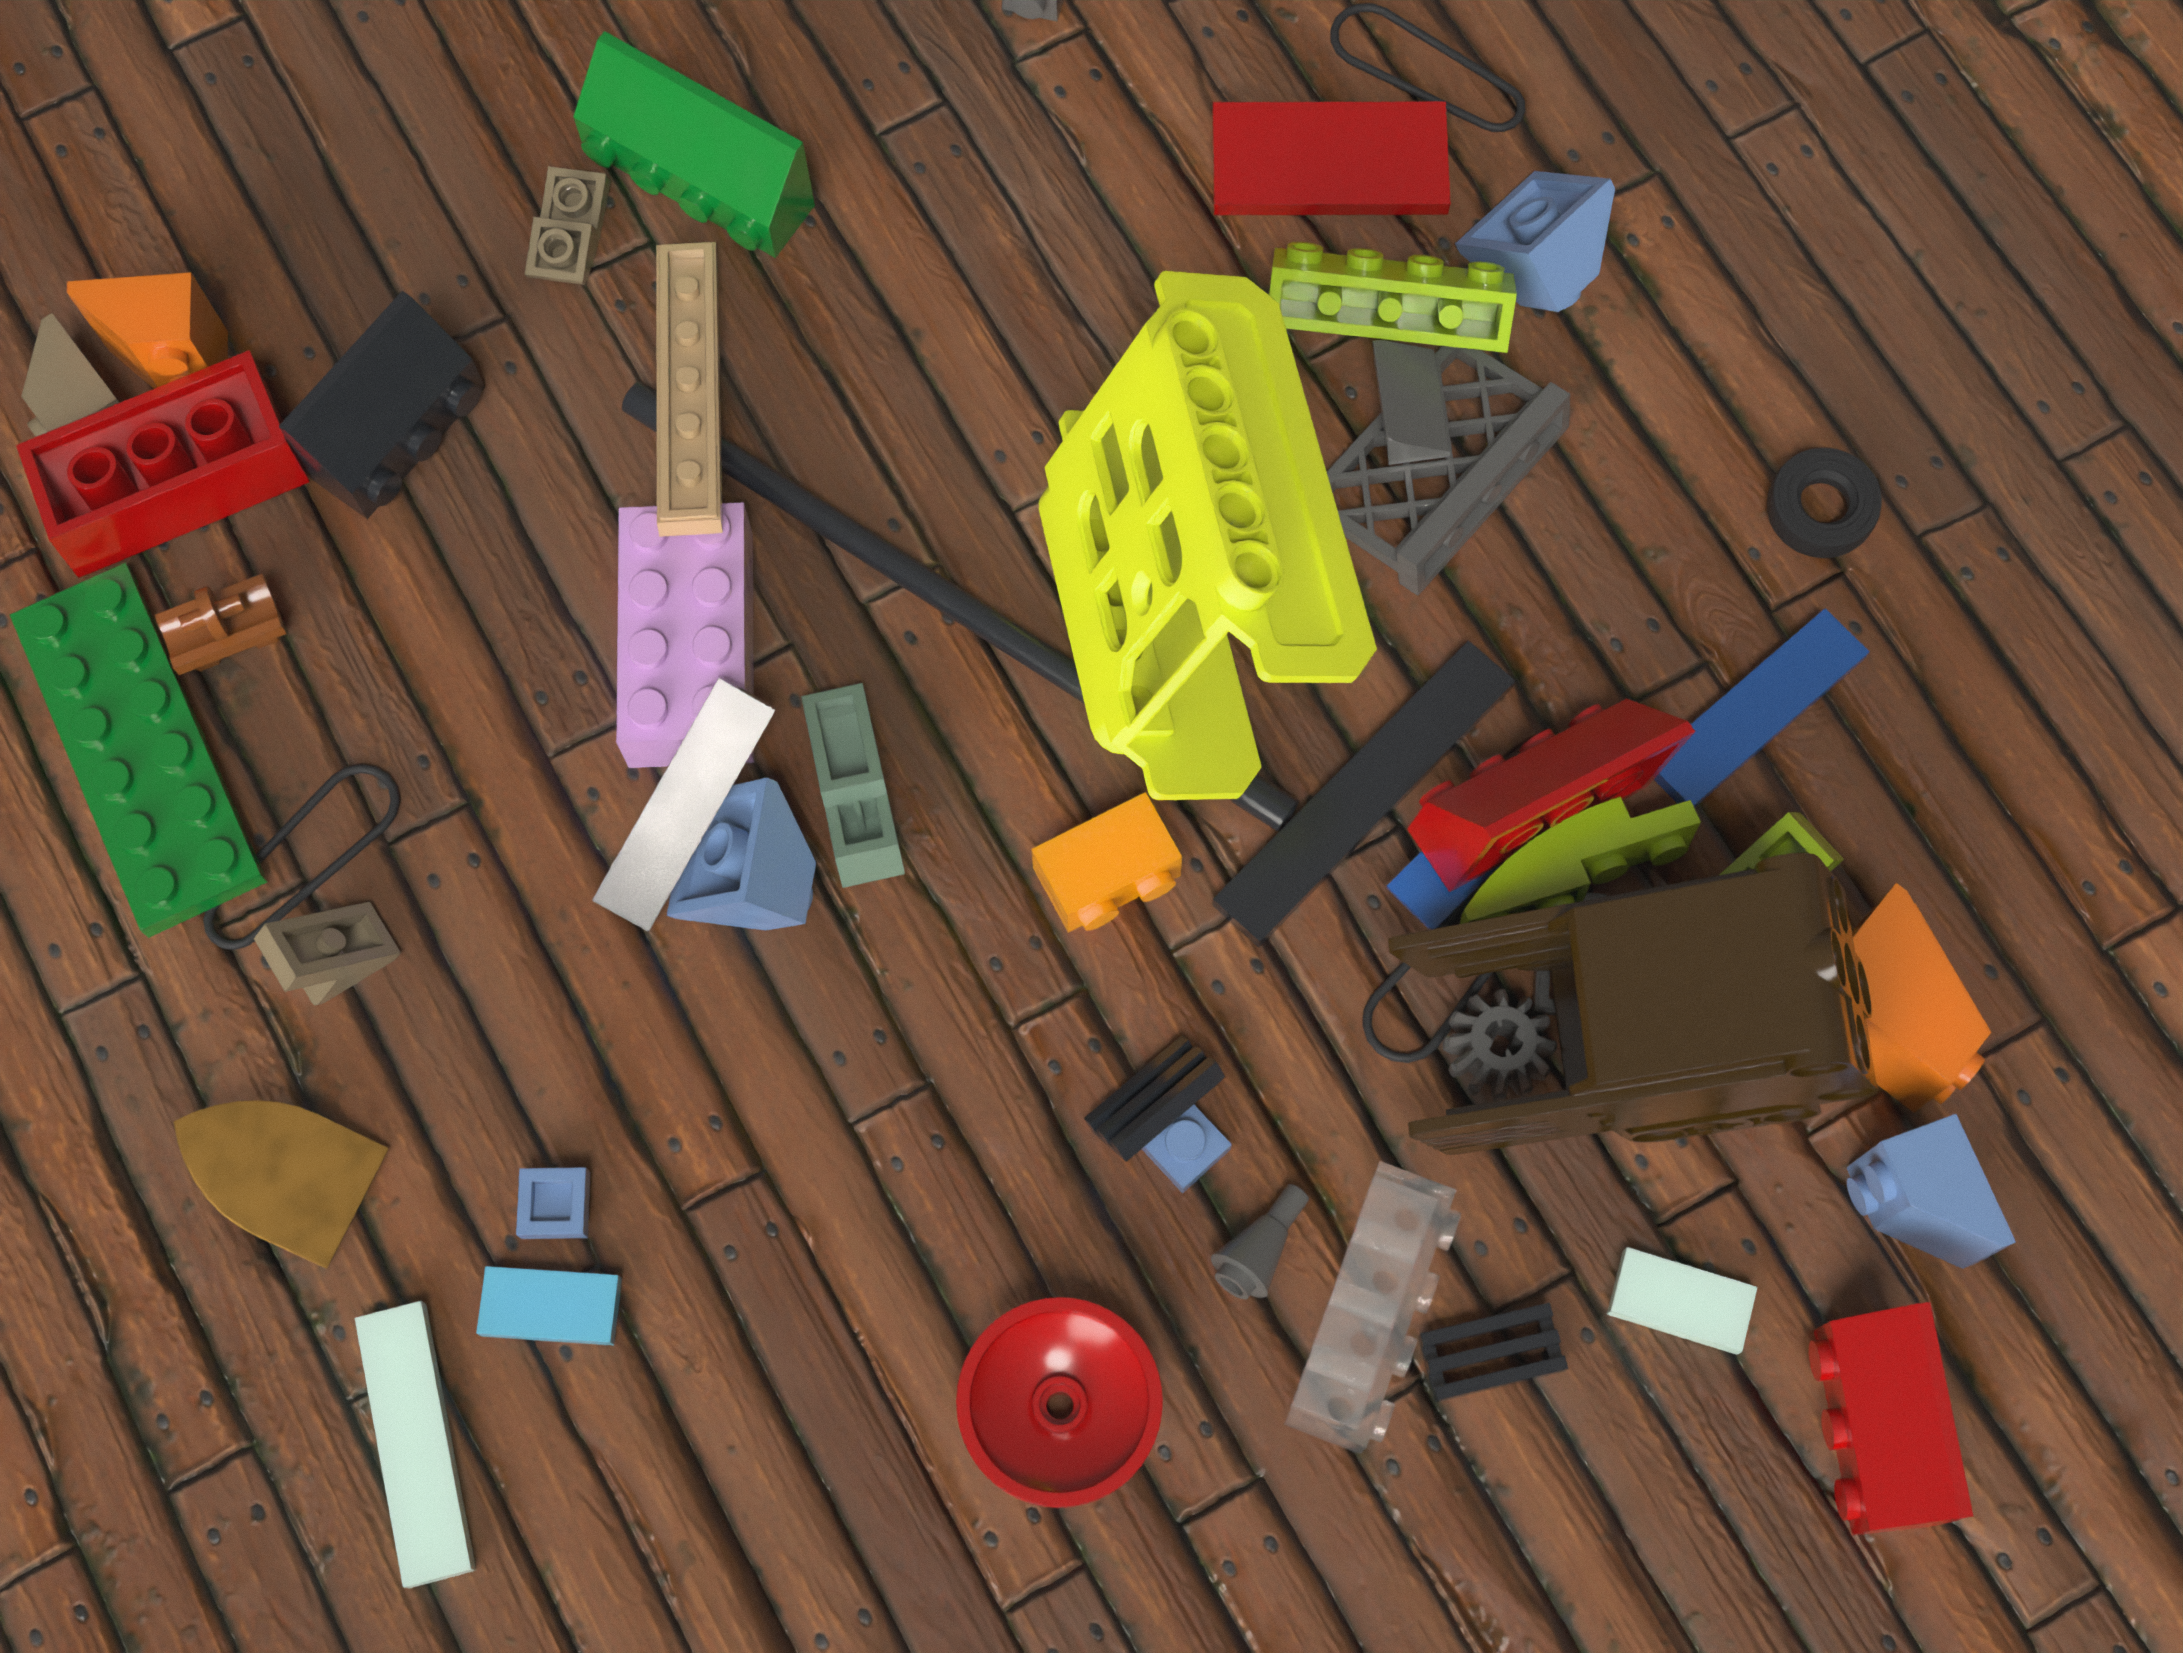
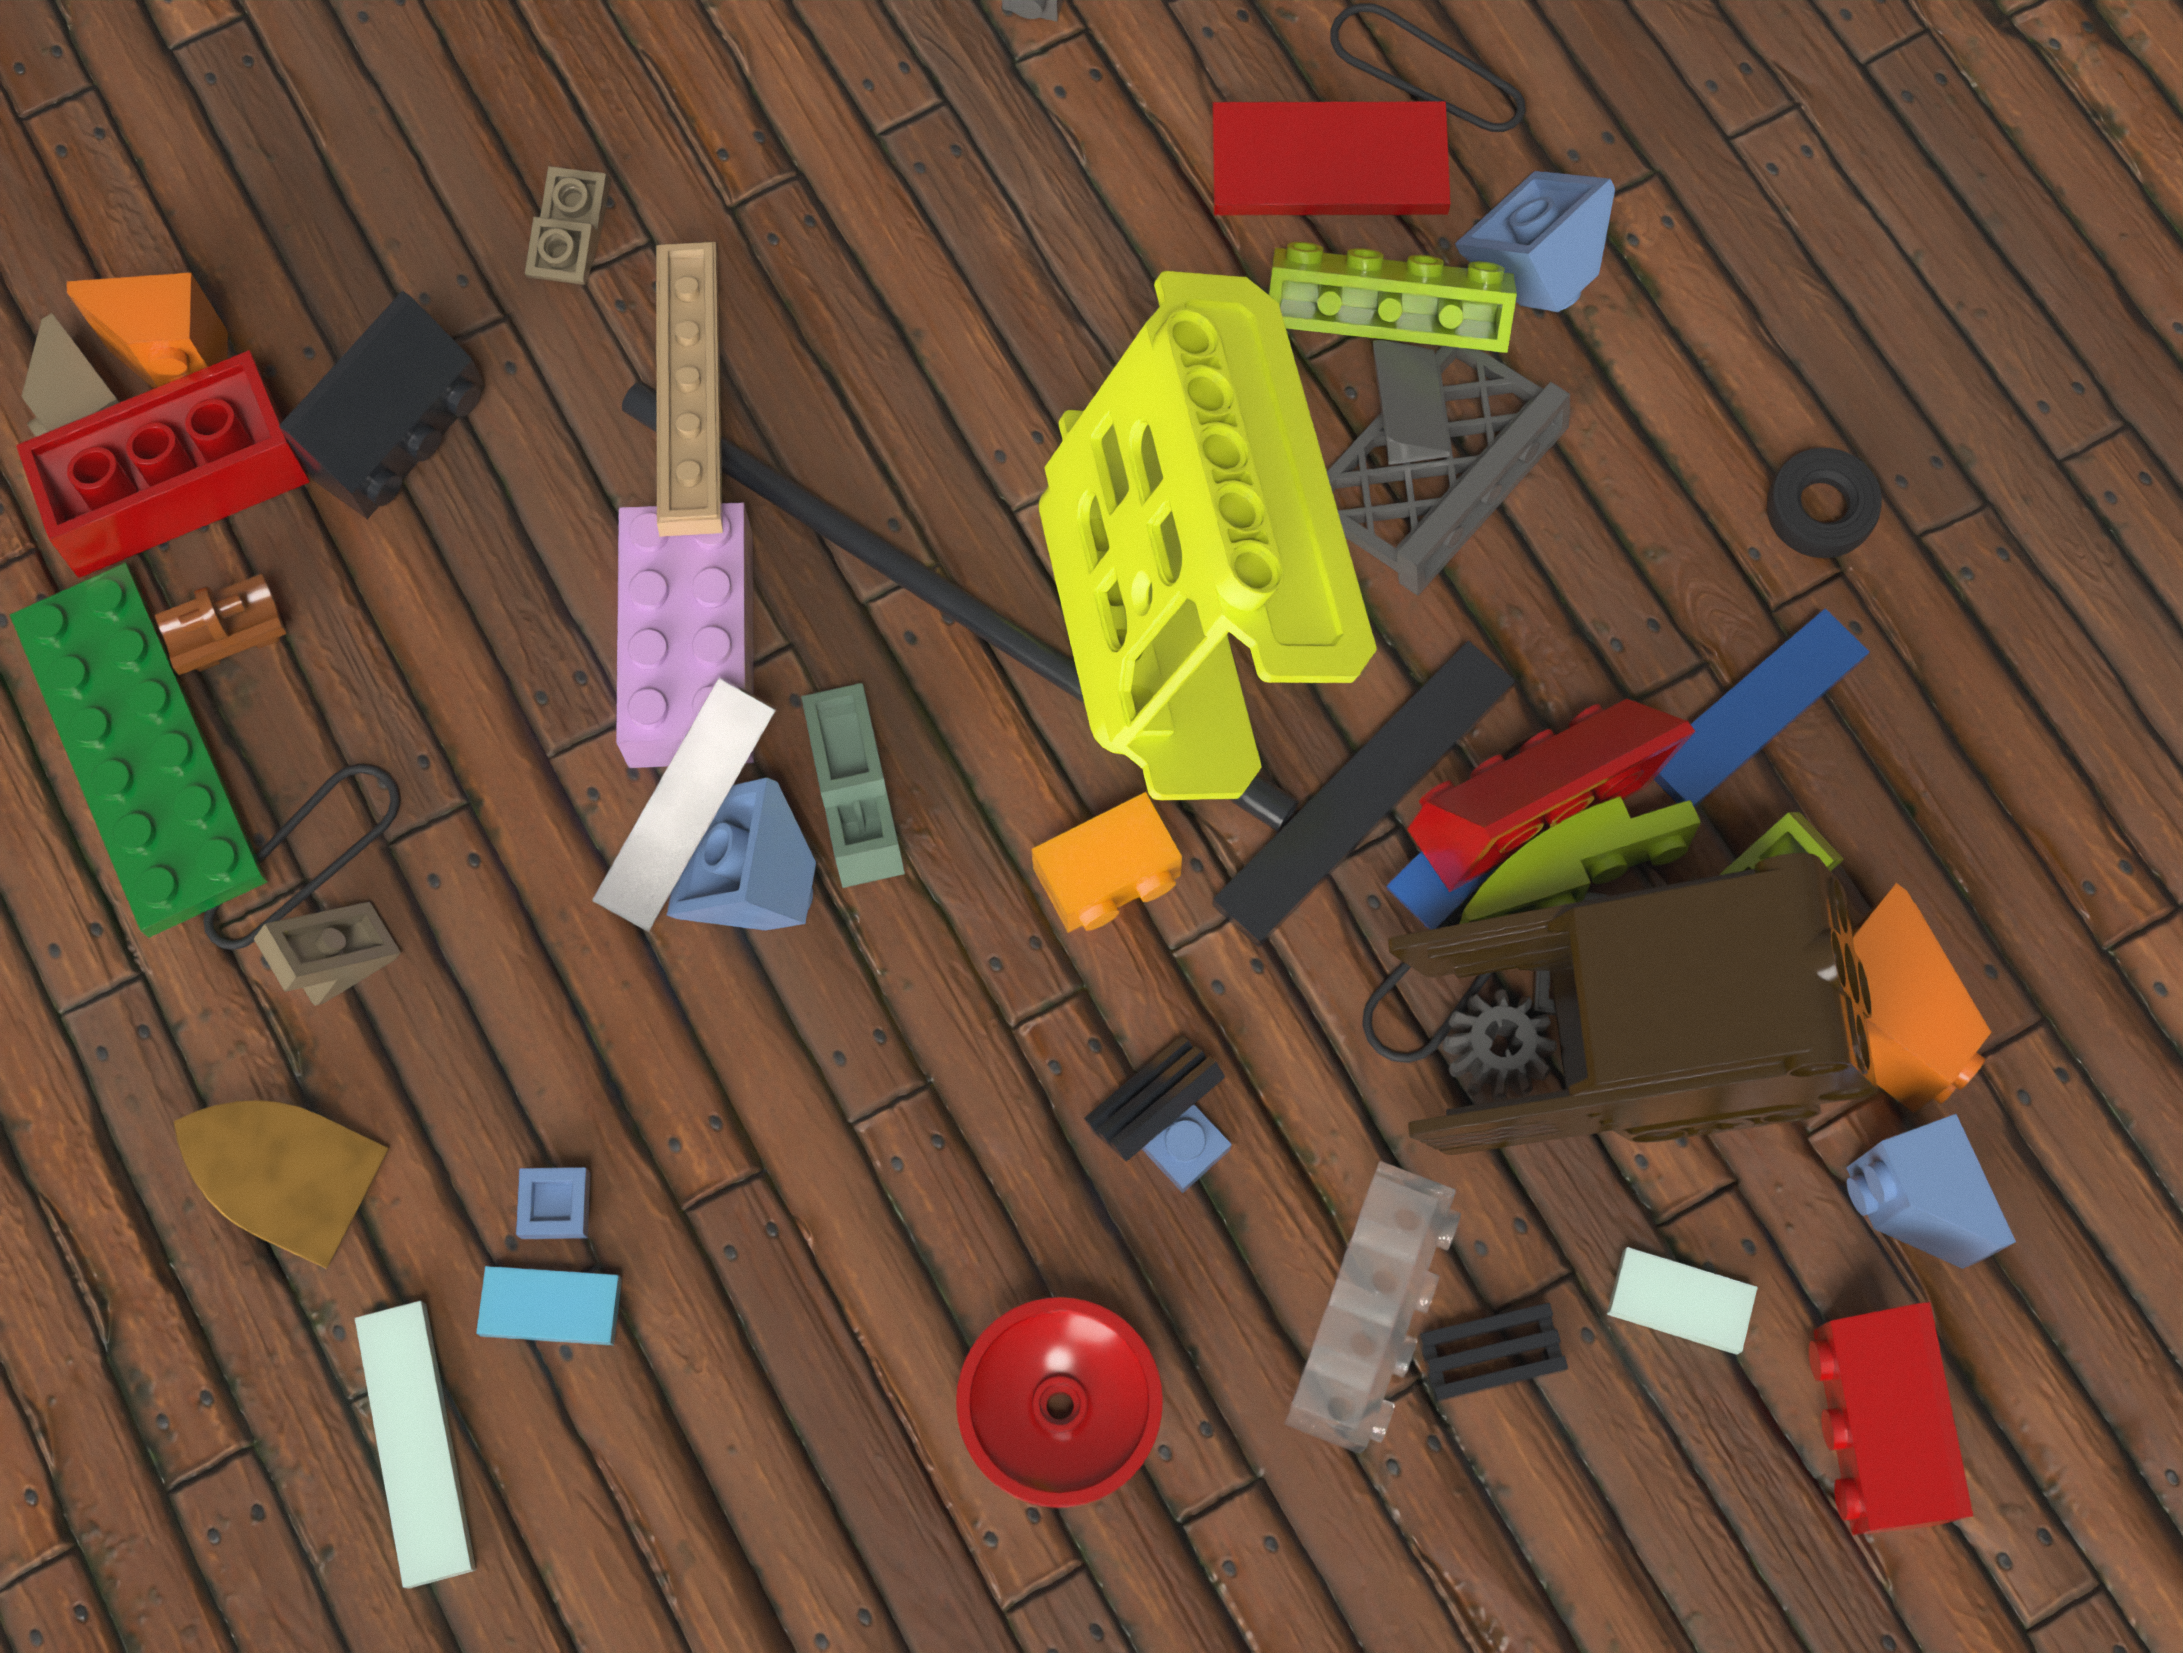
green slope [573,31,815,258] -> none
dark grey cone [1211,1184,1309,1300] -> none

